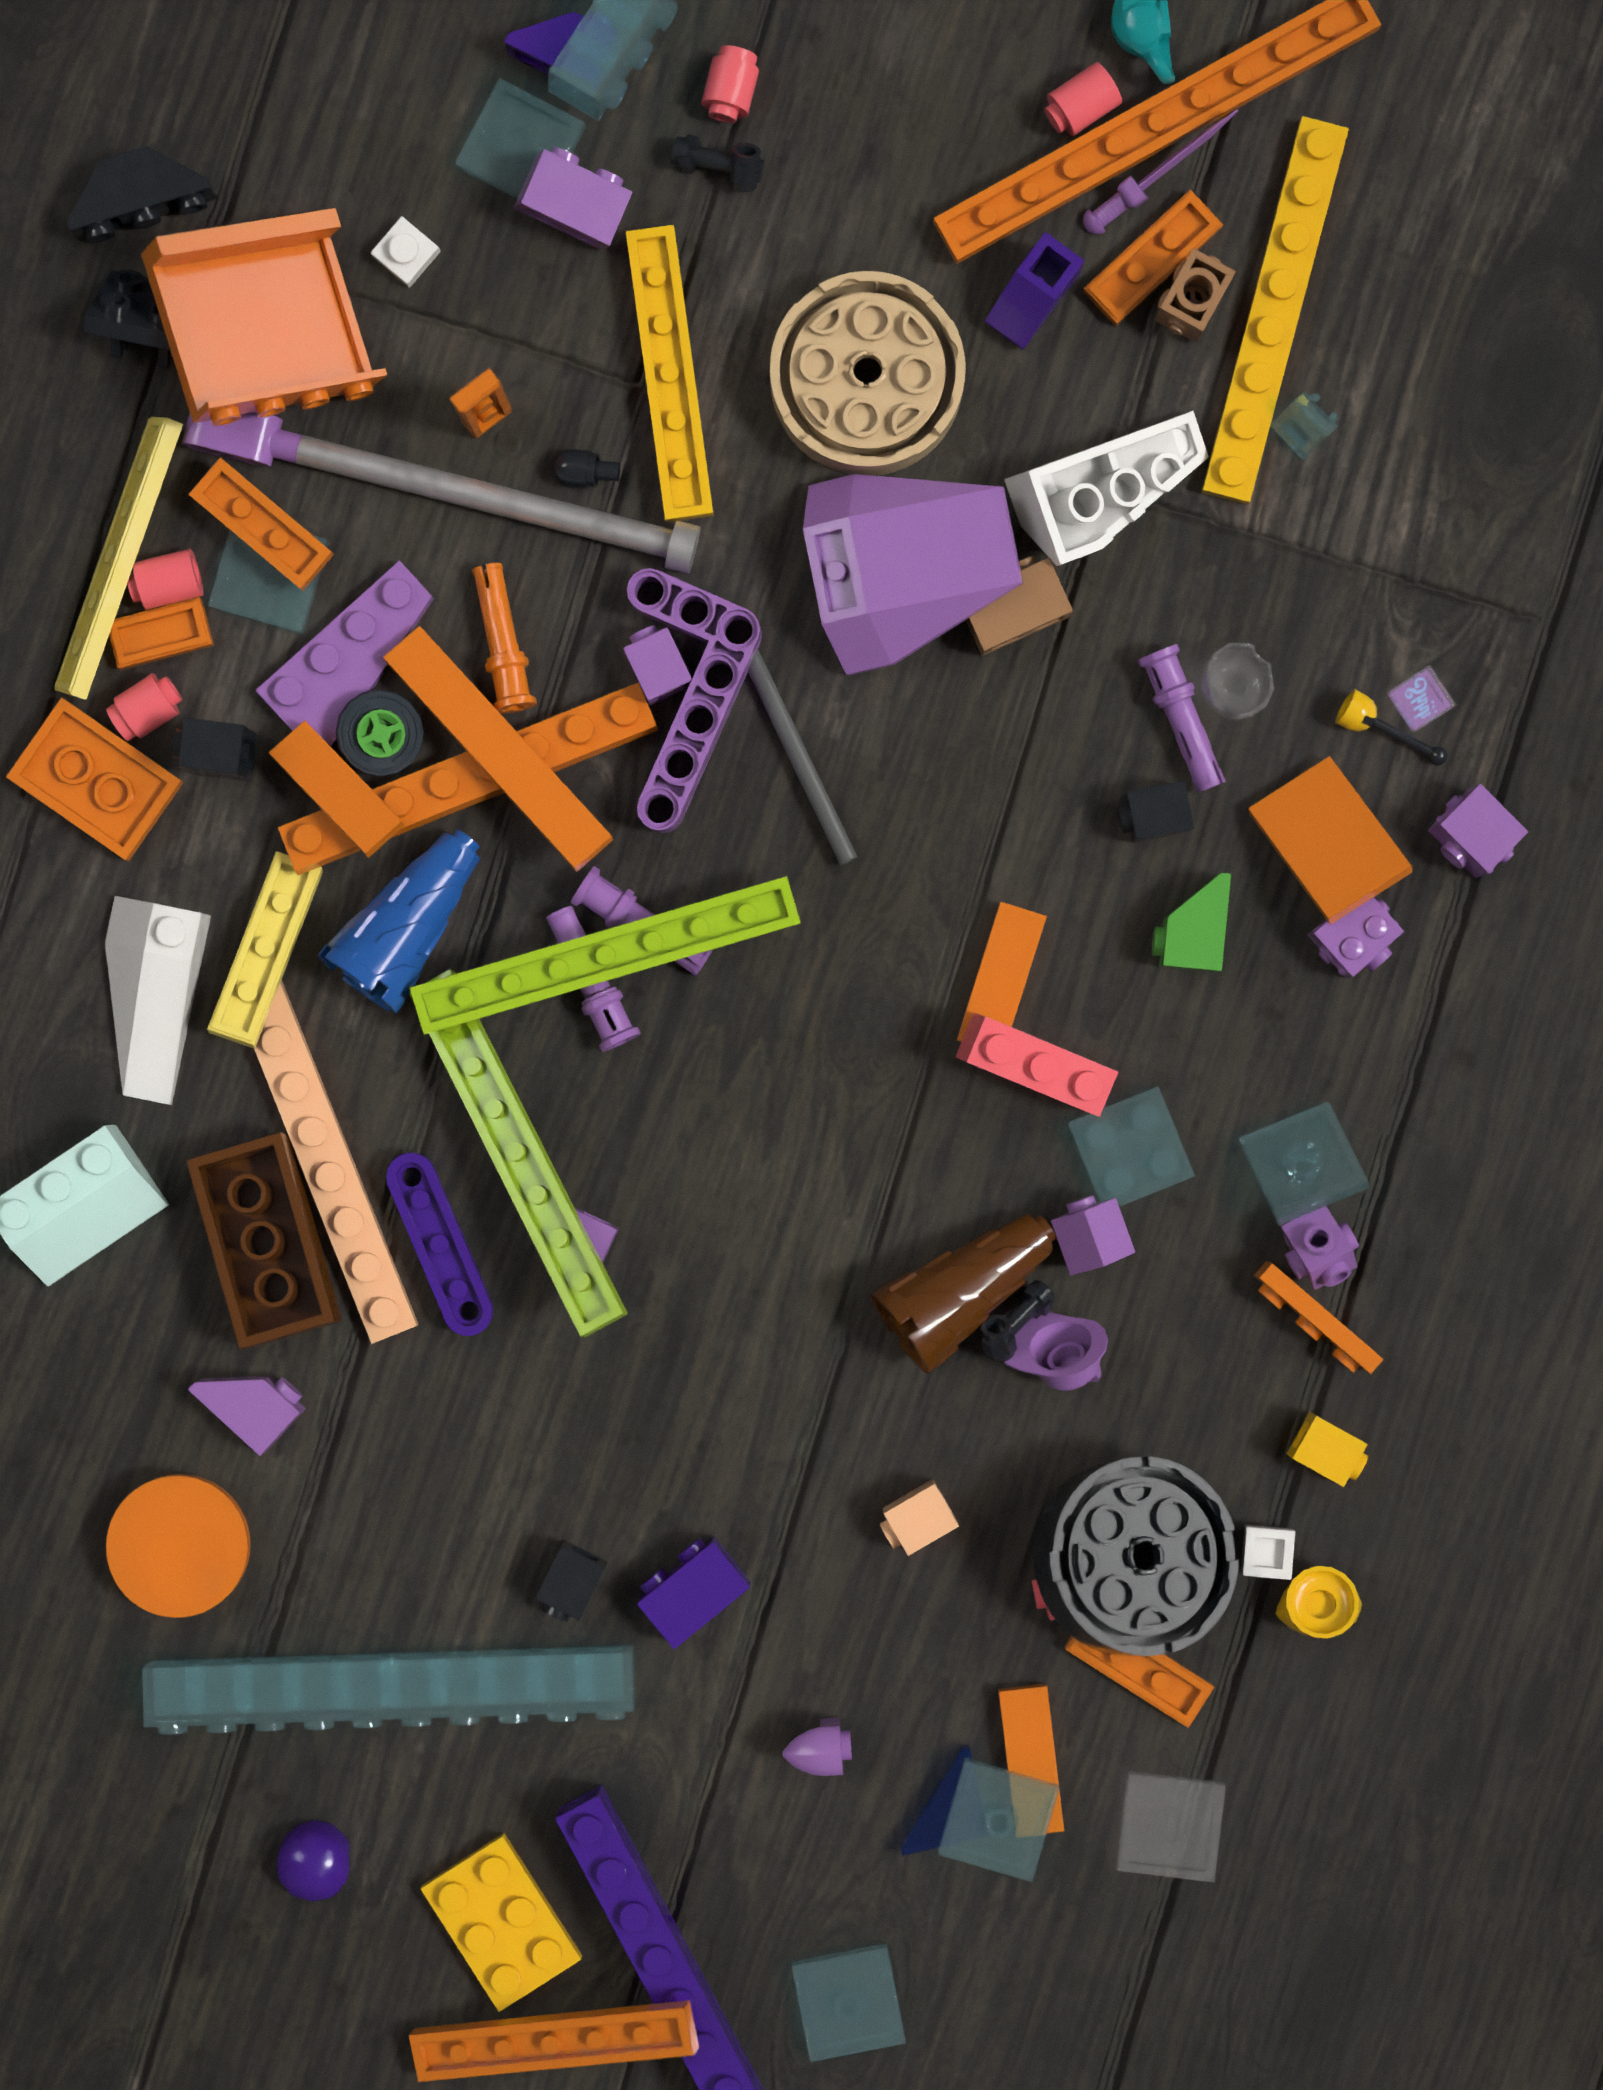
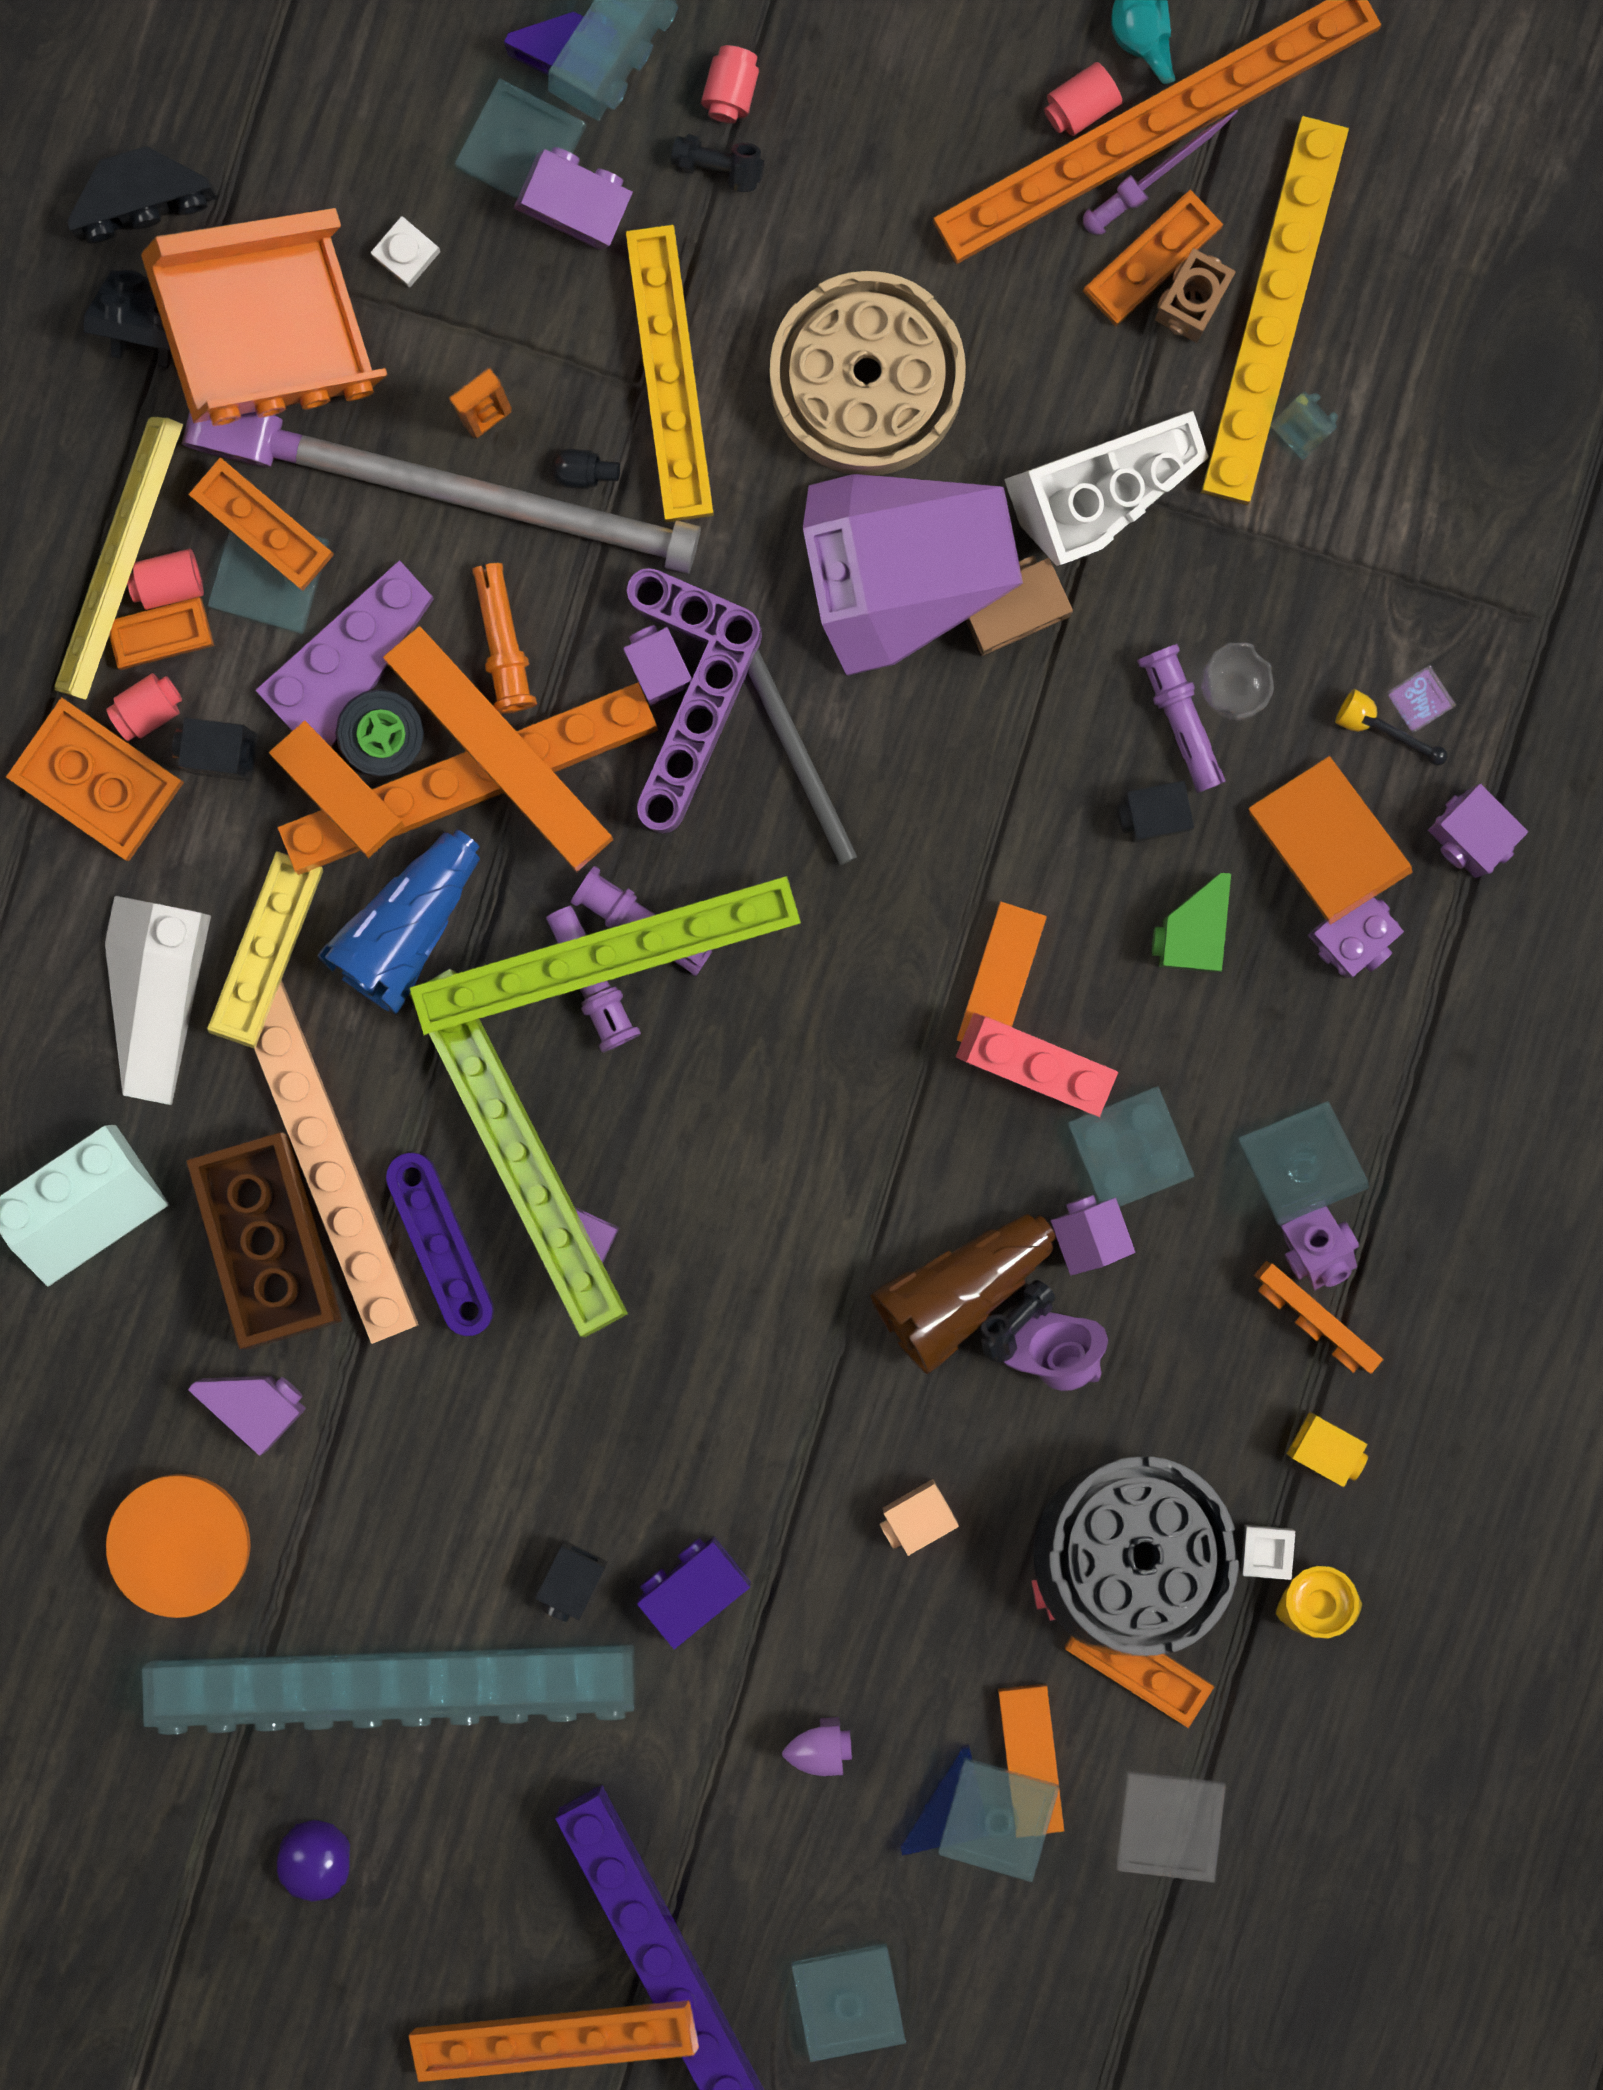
yellow plate [421,1833,582,2012] -> none
dark purple slope [984,232,1085,351] -> none

